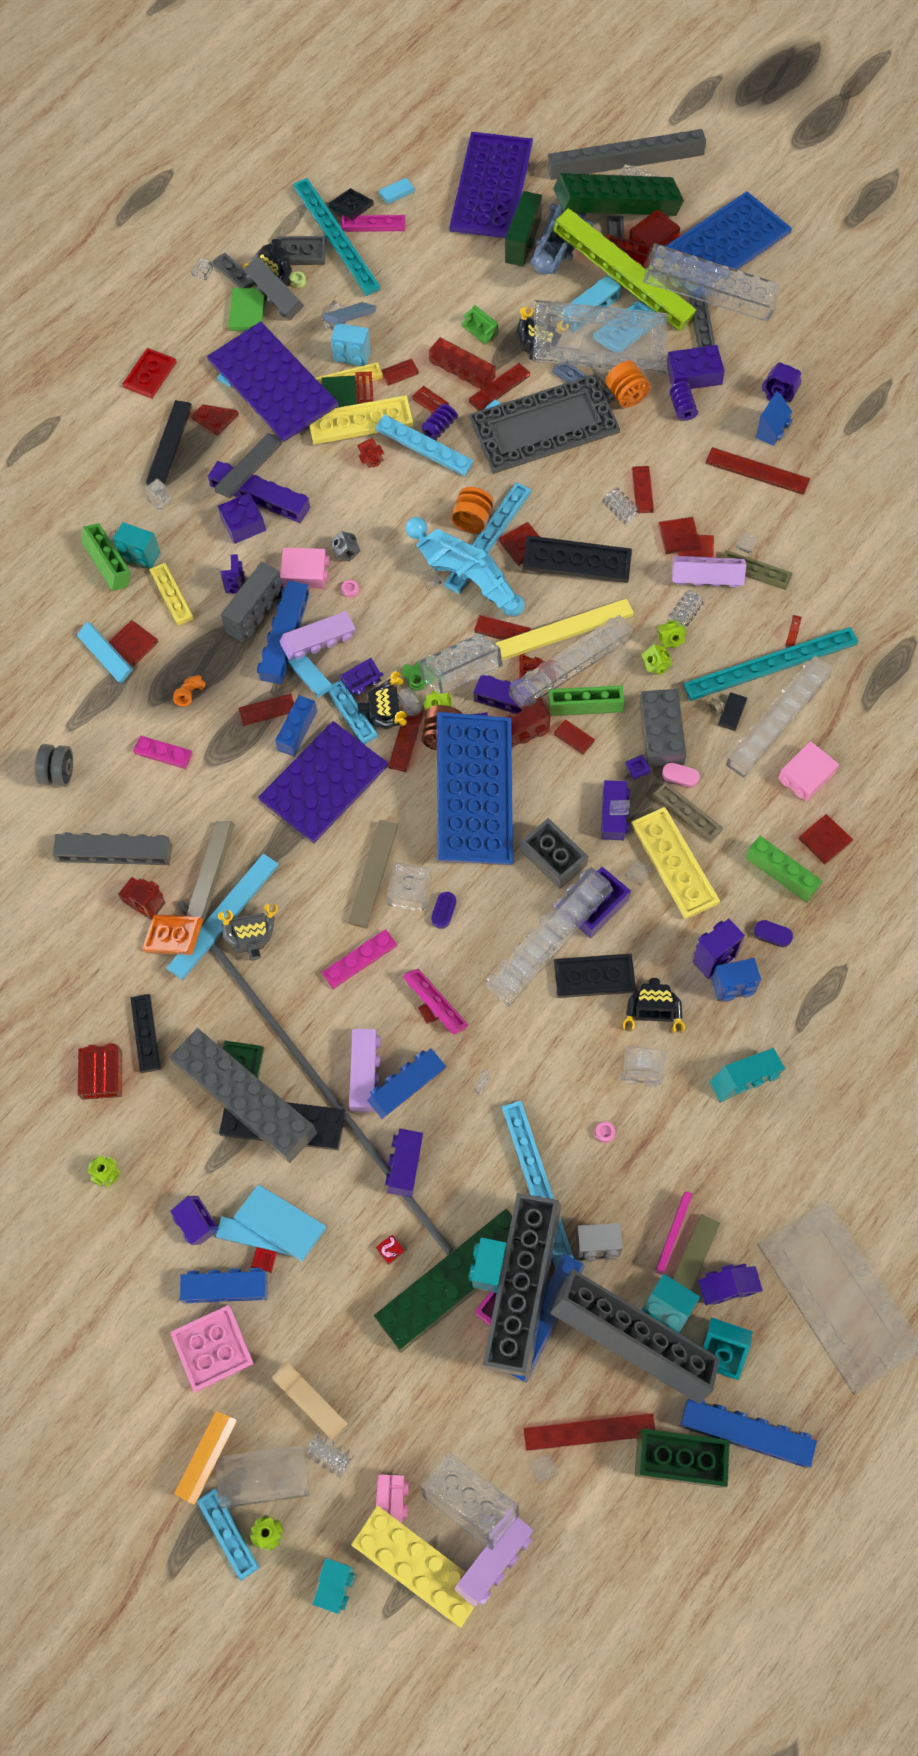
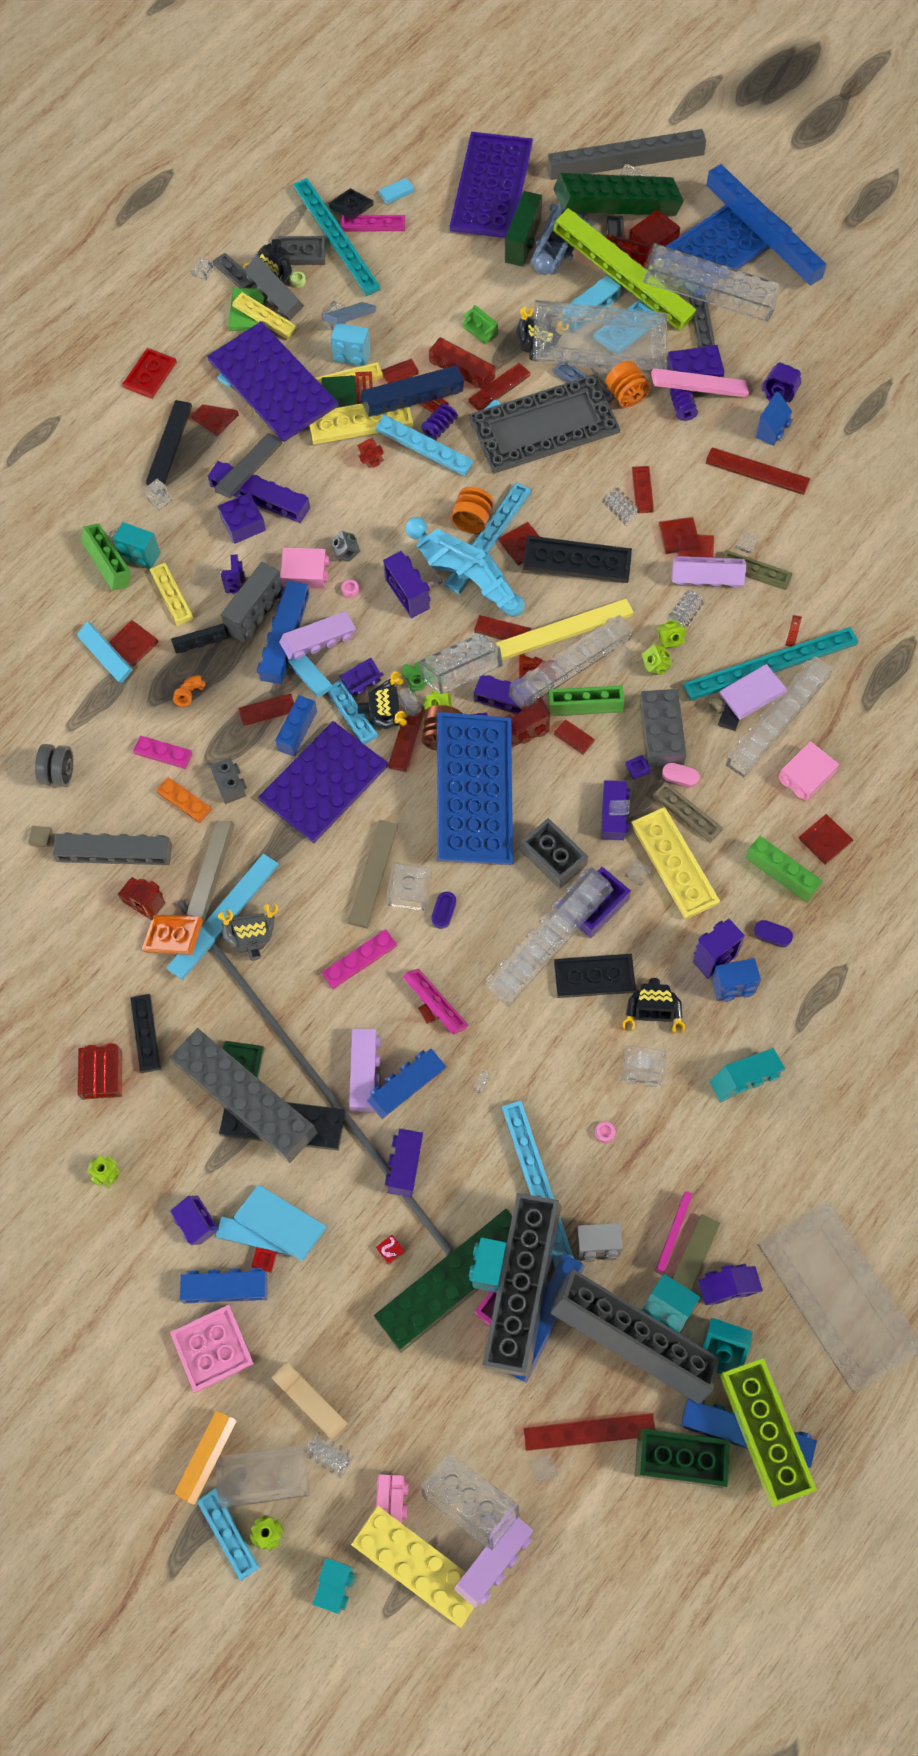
none -> dark tan tile [28,826,52,847]
none -> orange plate [156,777,212,823]
none -> black plate [171,624,228,654]
none -> dark grey brick [210,758,247,804]
none -> light yellow tile [232,292,297,340]
none -> dark blue brick [361,365,464,417]
none -> dark purple brick [383,551,431,619]
none -> bright pink tile [651,368,749,397]
none -> blue brick [706,164,827,286]
none -> lavender tile [719,664,787,720]
none -> lime brick [720,1358,817,1508]

